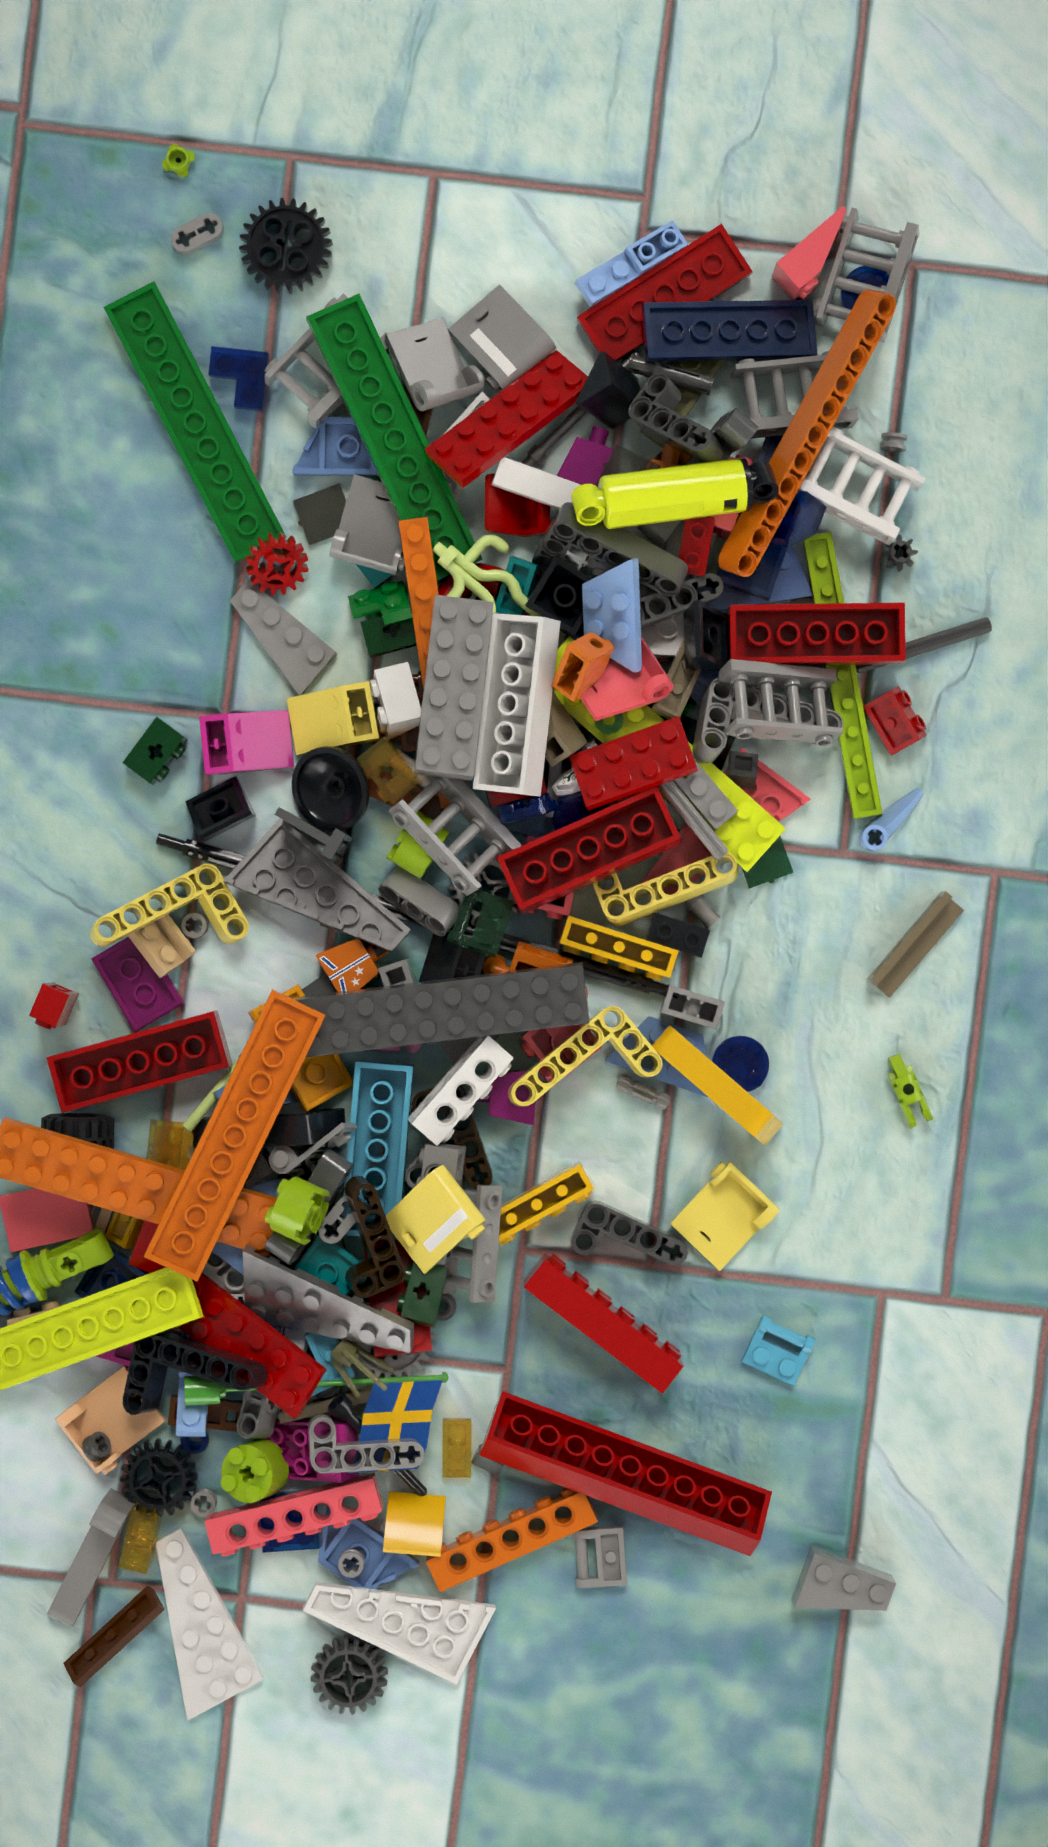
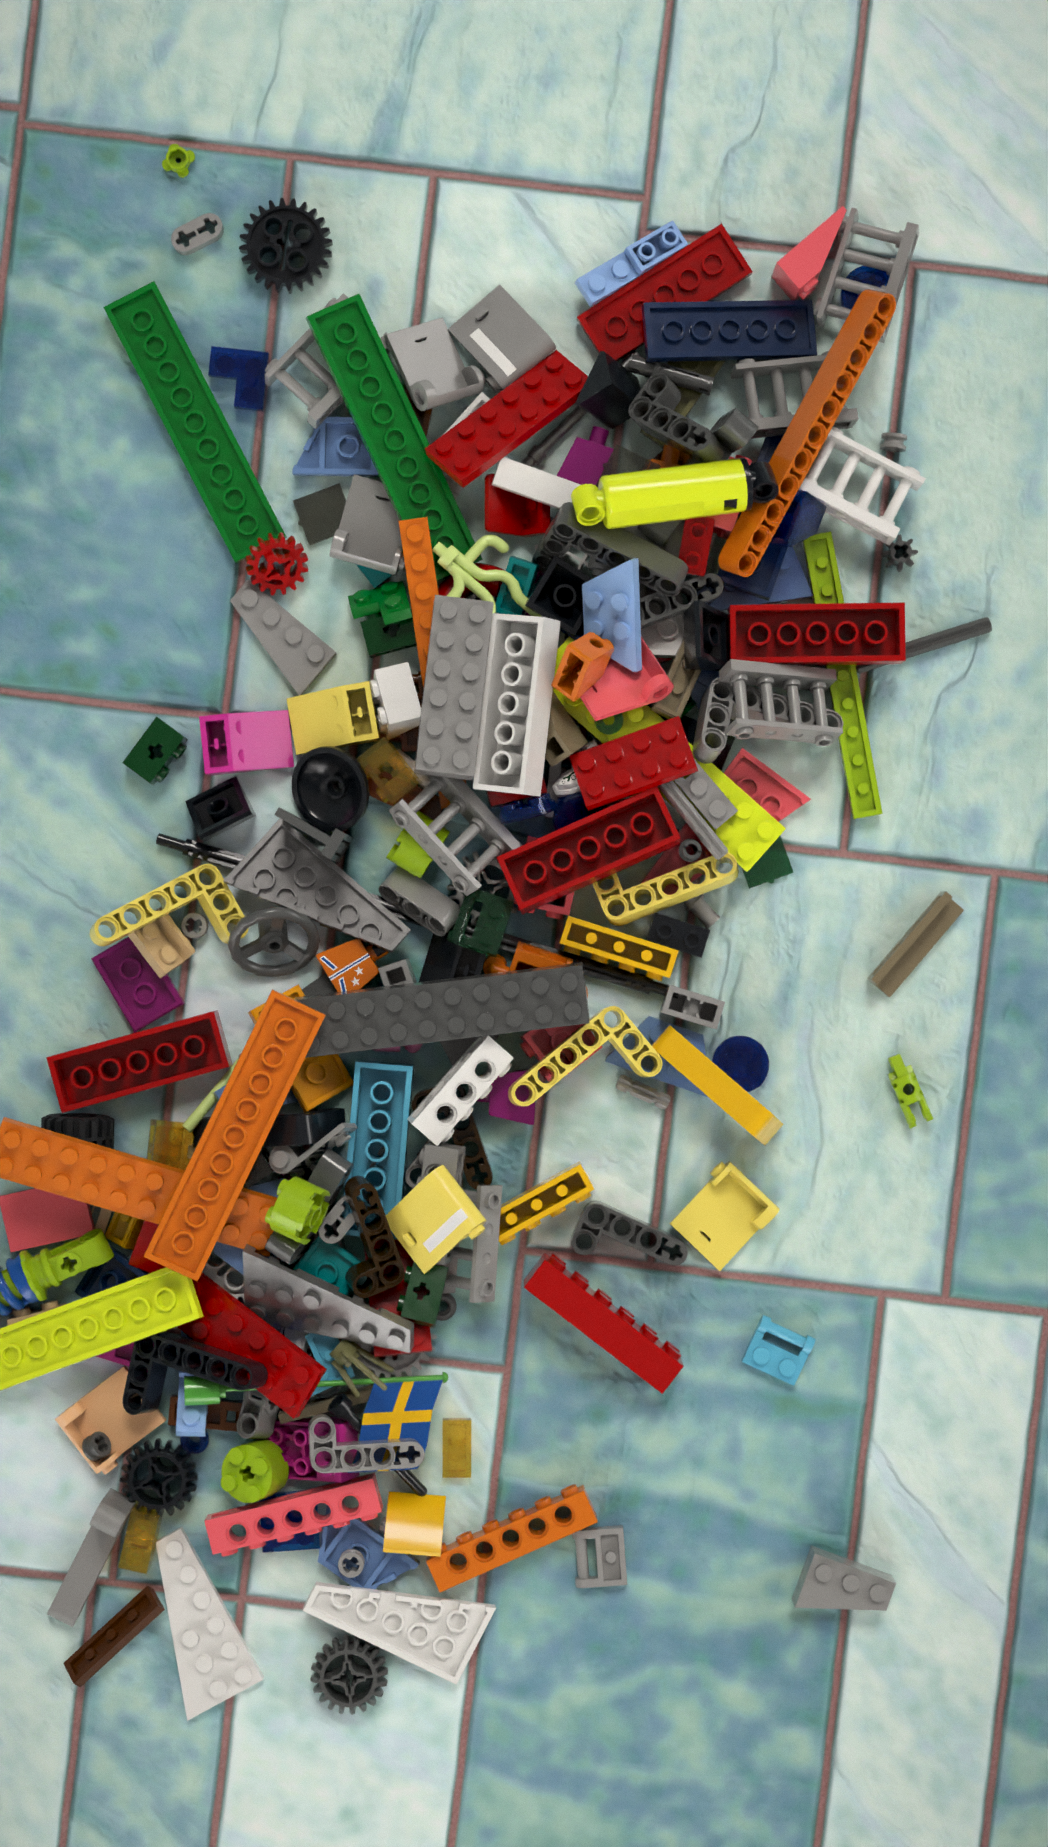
red brick [29,982,79,1030] -> none
light grey bush [190,1488,217,1517] -> none
dark grey slope [471,1444,504,1475] -> none
red brick [479,1391,772,1556] -> none
dark grey slope [727,751,758,789] -> none
light blue piece [859,788,924,851] -> none
red bracket [863,686,927,756] -> none
none -> dark grey piece [228,907,320,977]
none -> dark grey pin [678,839,702,862]

